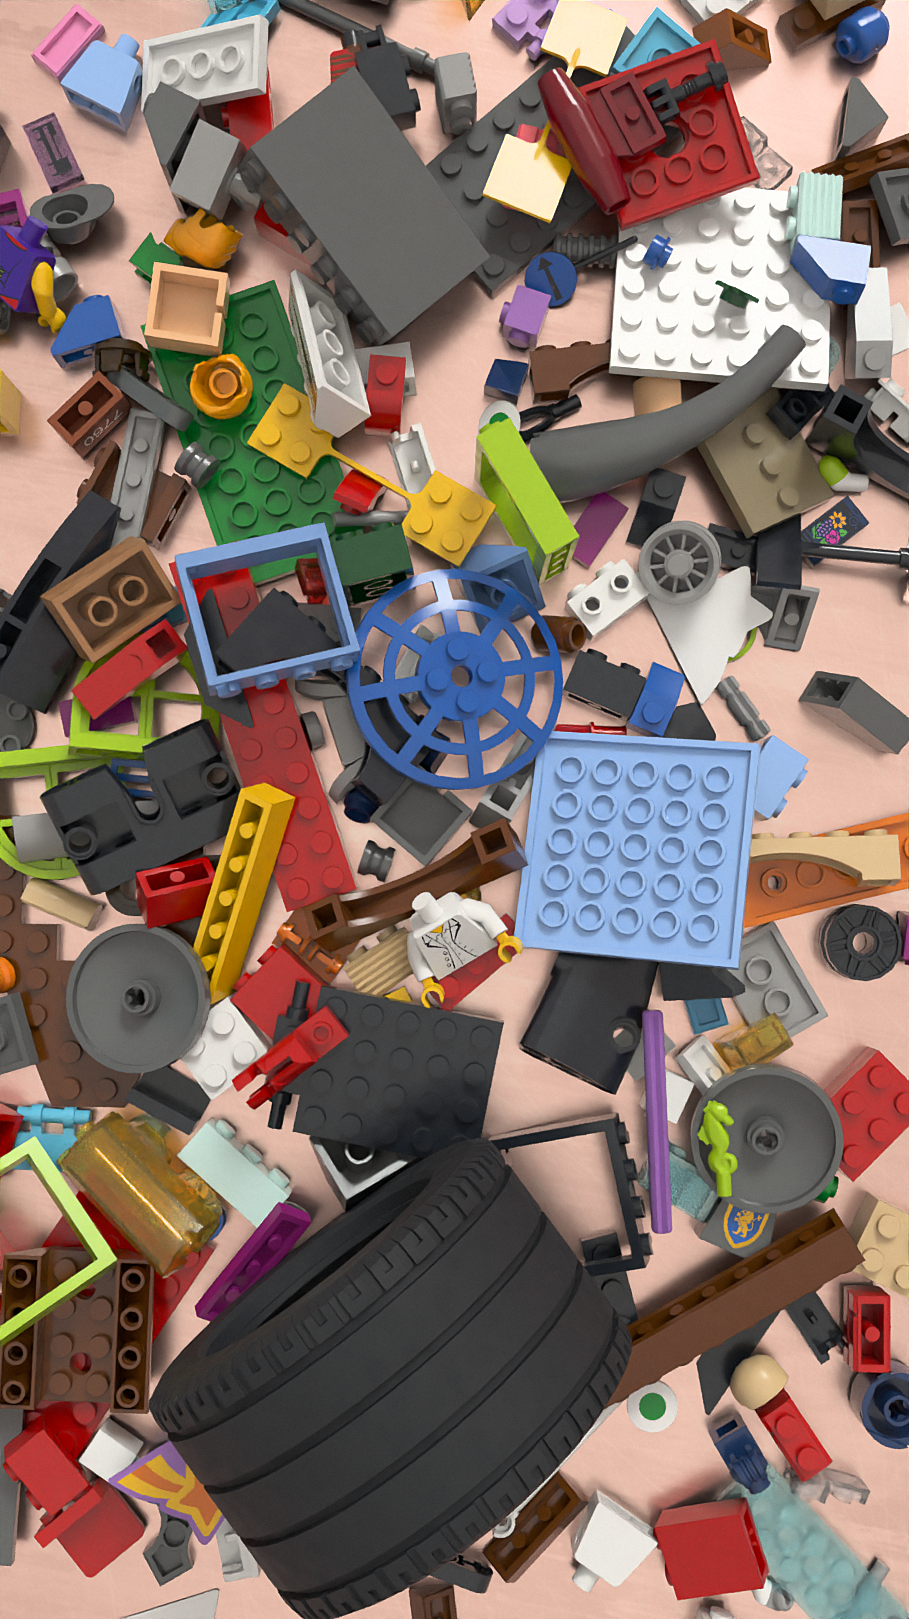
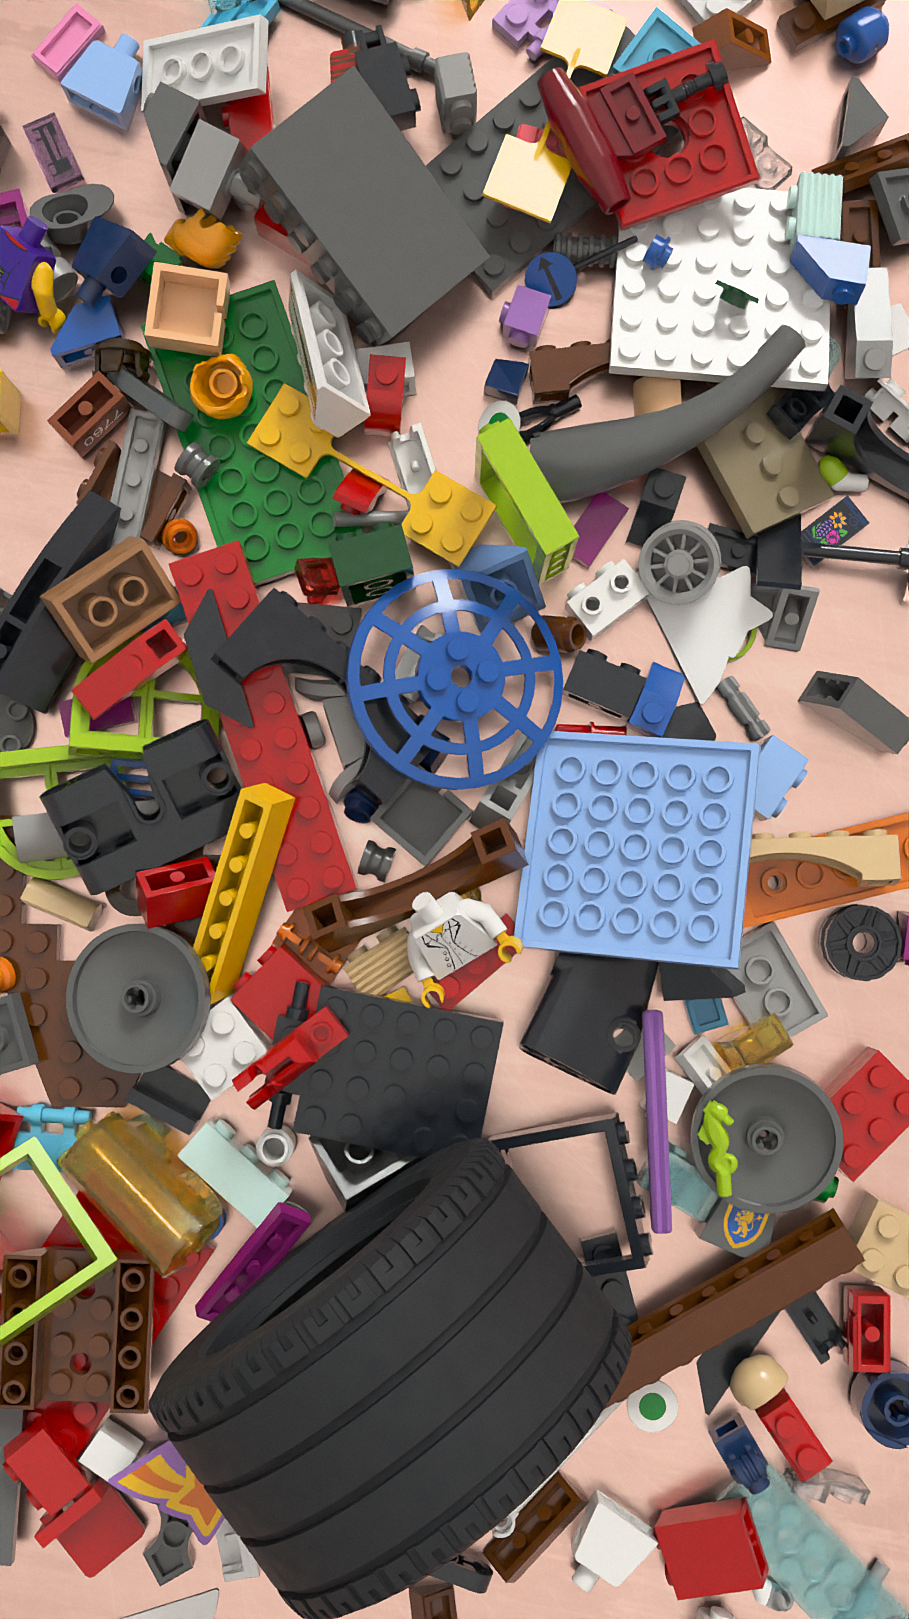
medium blue window [174,522,360,698] -> none
none -> dark blue torso [72,216,157,308]
none -> orange plate [161,518,197,554]
none -> white brick [256,1125,296,1167]

